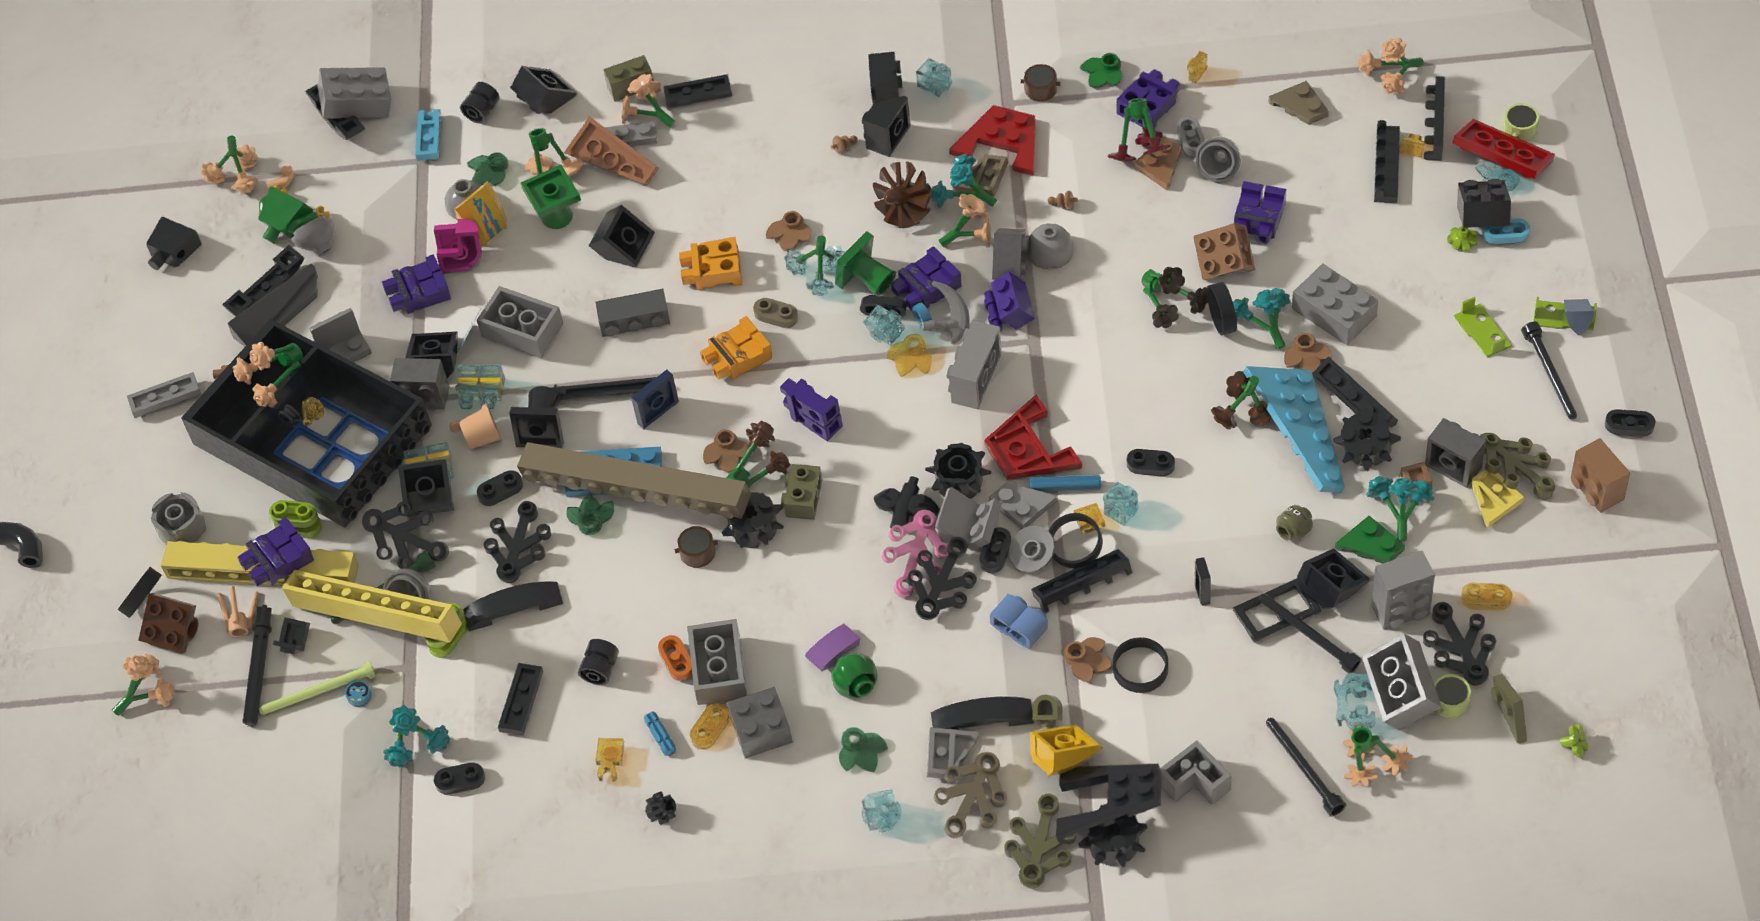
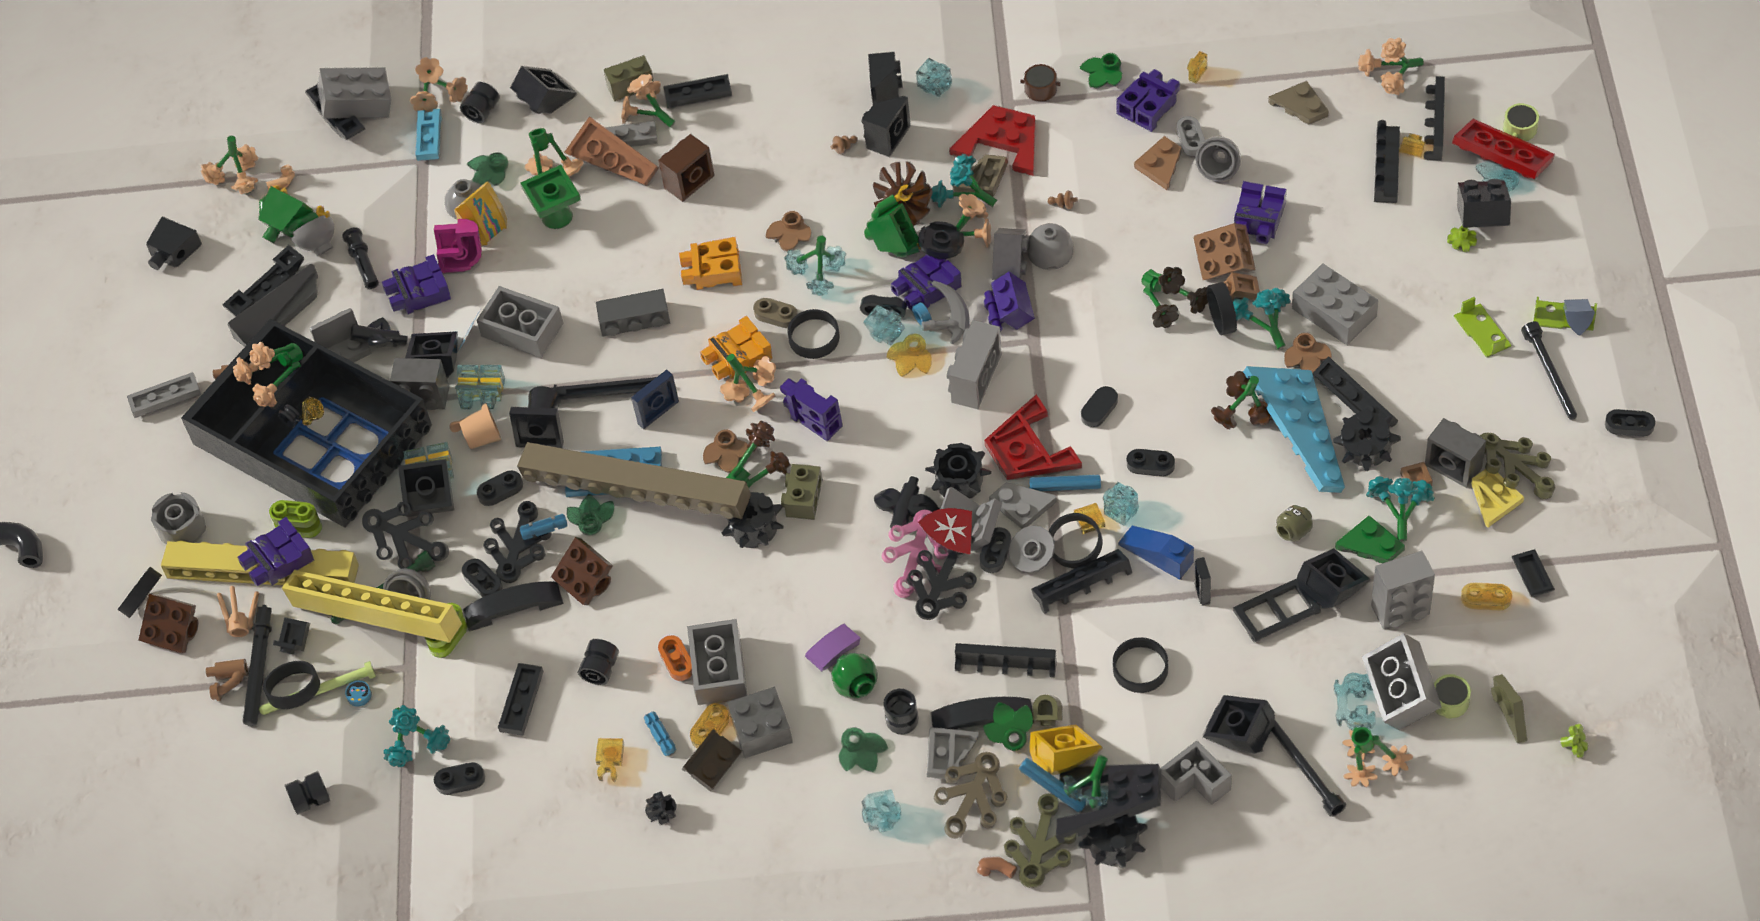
light nougat plant [112,653,175,716] -> none
black slope [588,205,655,268] -> none
piece [675,526,718,568] -> none
green plant [835,231,896,296] -> none
medium blue brick [990,594,1048,649] -> none
medium nougat plate [1063,637,1112,682] -> none
plant [1108,98,1171,162] -> none
black piece [1258,593,1362,674] -> none
black plant [1423,602,1496,685] -> none
medium azure plate [1482,218,1530,244] -> none
medium nougat brick [1571,438,1630,513] -> none
none -> medium nougat plant [206,659,248,701]
none -> black tyre [263,661,320,709]
none -> black wheel [285,771,331,815]
none -> black pin [342,227,379,289]
none -> black plant [350,317,408,347]
none -> light nougat plant [410,57,468,112]
none -> black plate [462,559,502,597]
none -> dark azure axle [520,514,568,540]
none -> reddish brown plate [551,537,613,605]
none -> reddish brown brick [658,134,715,202]
none -> dark brown plate [682,729,742,792]
none -> light nougat plant [720,354,776,412]
none -> black tyre [787,309,840,359]
none -> green torso [864,185,921,258]
none -> black wheel [883,688,919,734]
none -> black tile [918,222,964,259]
none -> red sticker [918,508,972,555]
none -> black hinge [955,643,1057,678]
none -> nougat arm [977,857,1017,878]
none -> green plate [983,703,1033,751]
none -> dark azure axle [1019,758,1087,812]
none -> plant [1063,755,1108,808]
none -> black tile [1081,386,1118,427]
none -> blue slope [1118,525,1194,580]
none -> black slope [1203,695,1275,754]
none -> medium nougat bracket [1224,272,1260,301]
none -> black tile [1512,549,1555,597]

